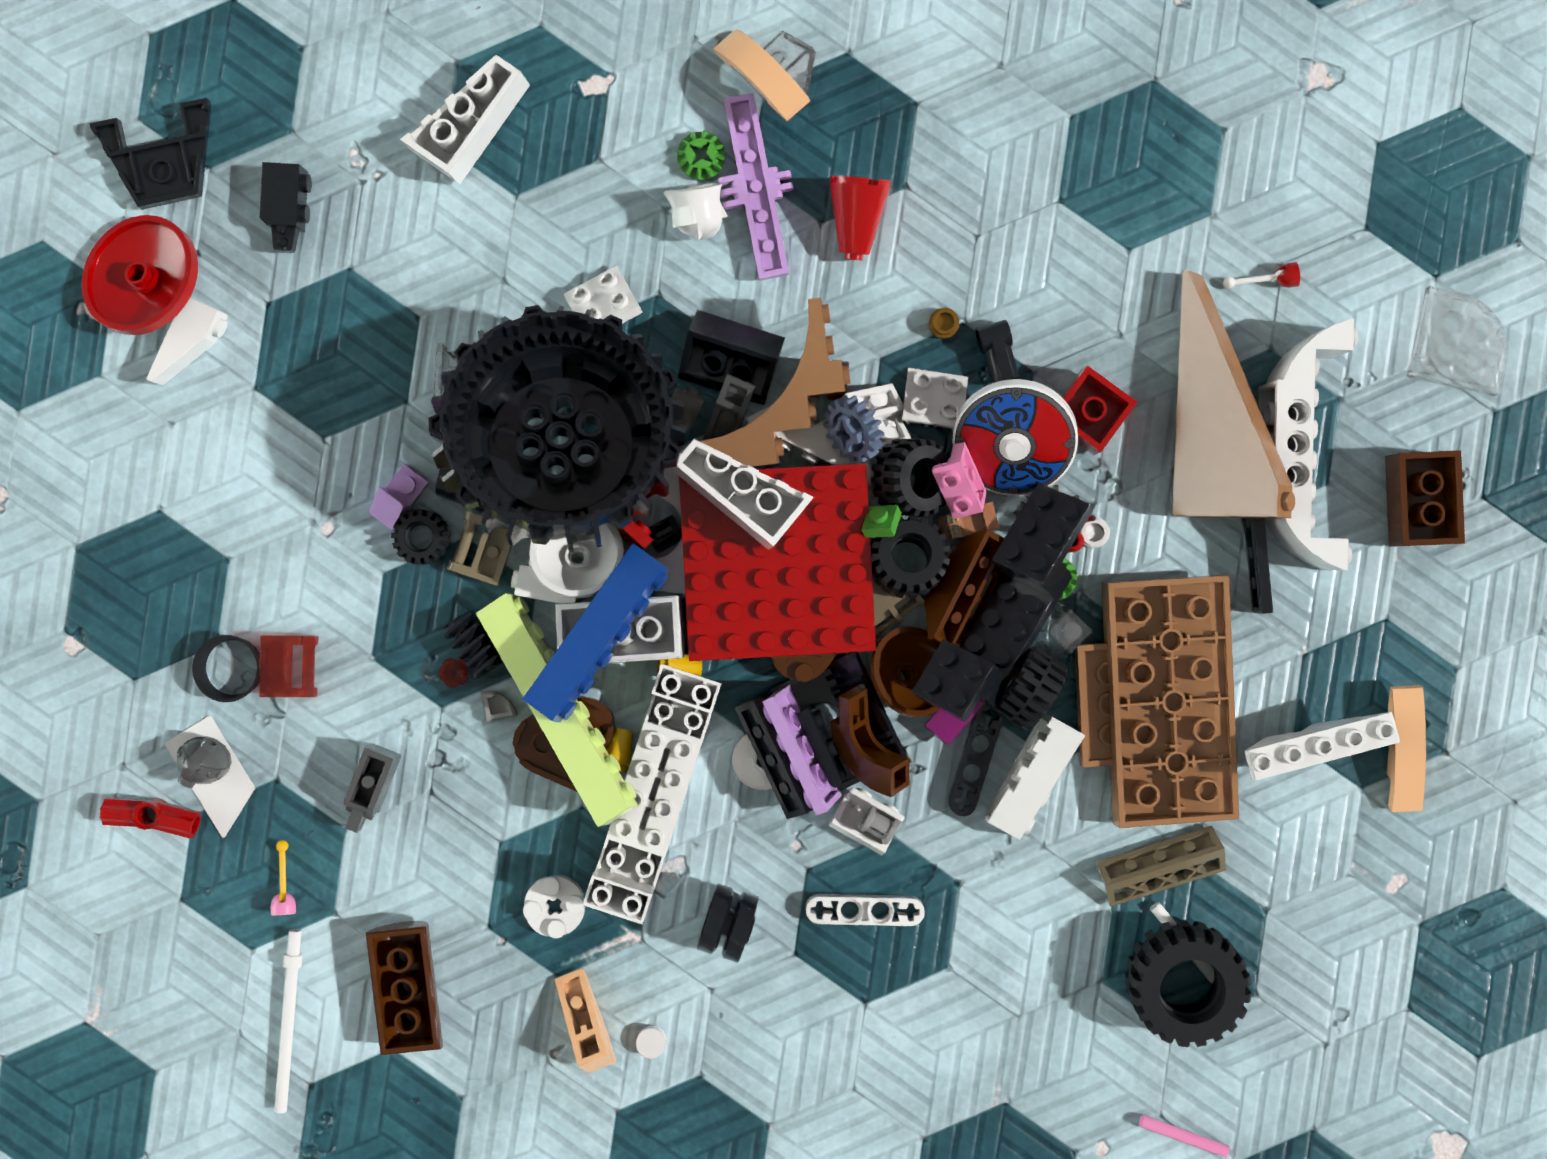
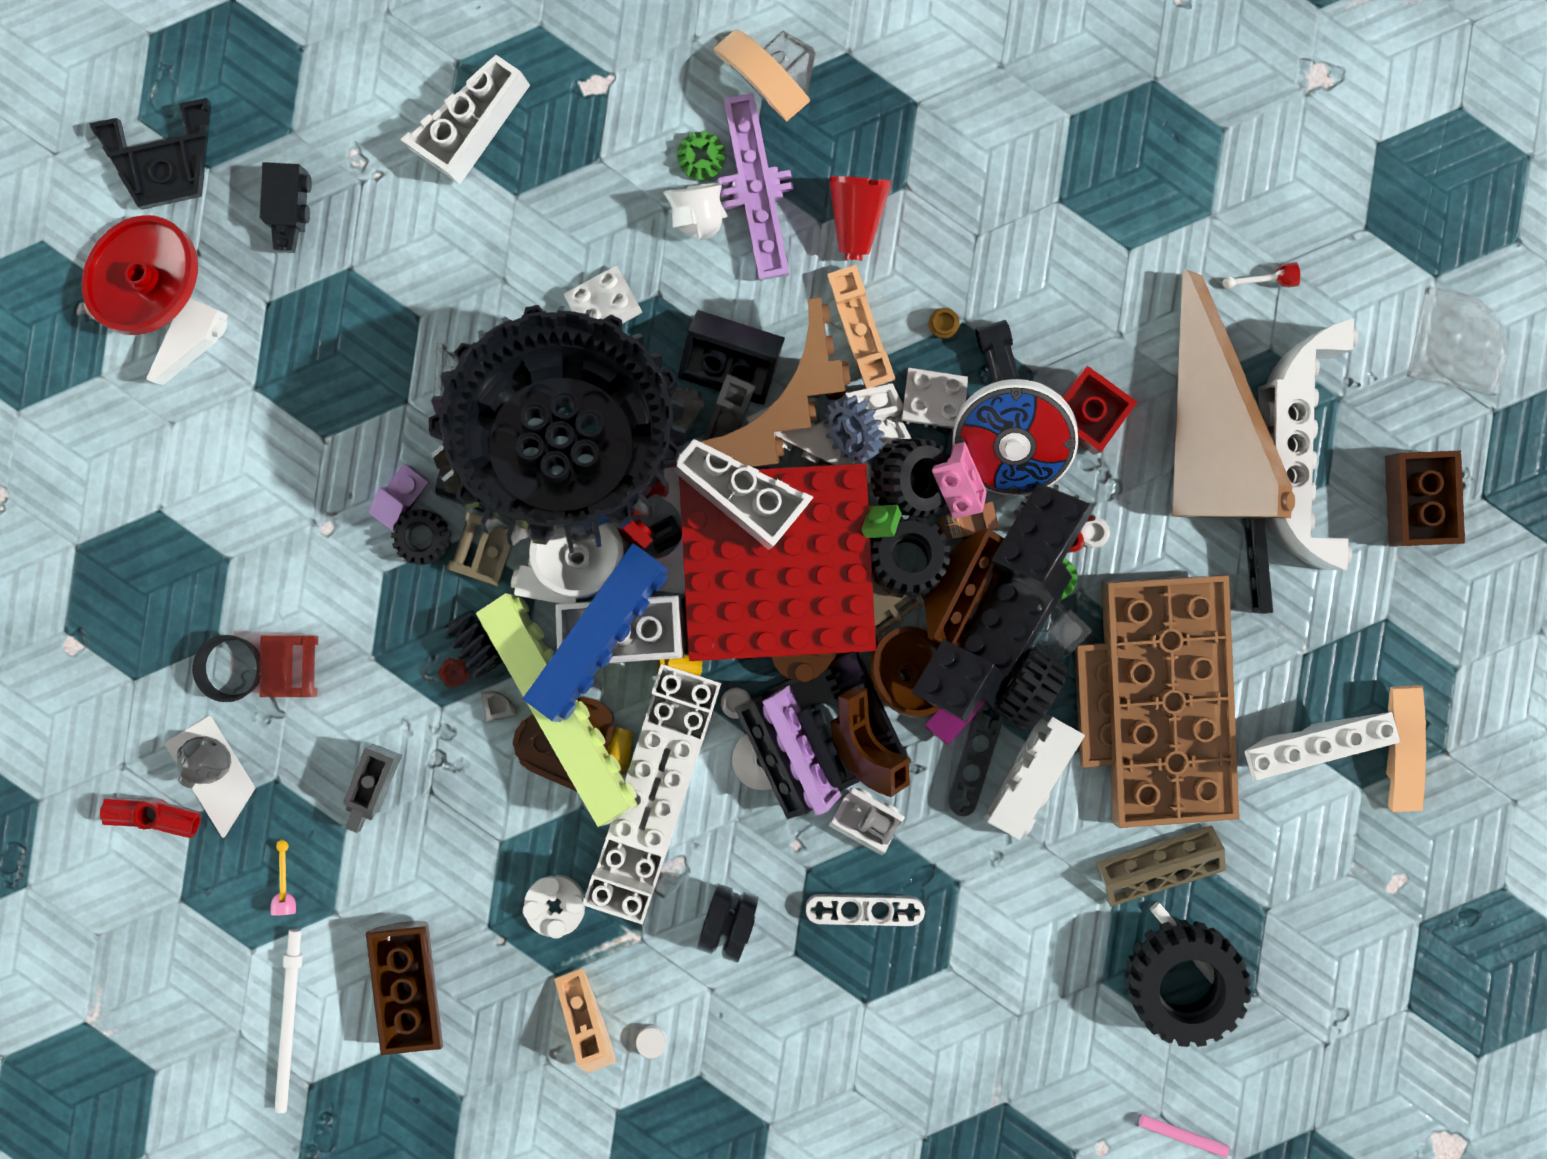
none -> white tile [721,687,751,719]
none -> light nougat slope [827,265,895,389]

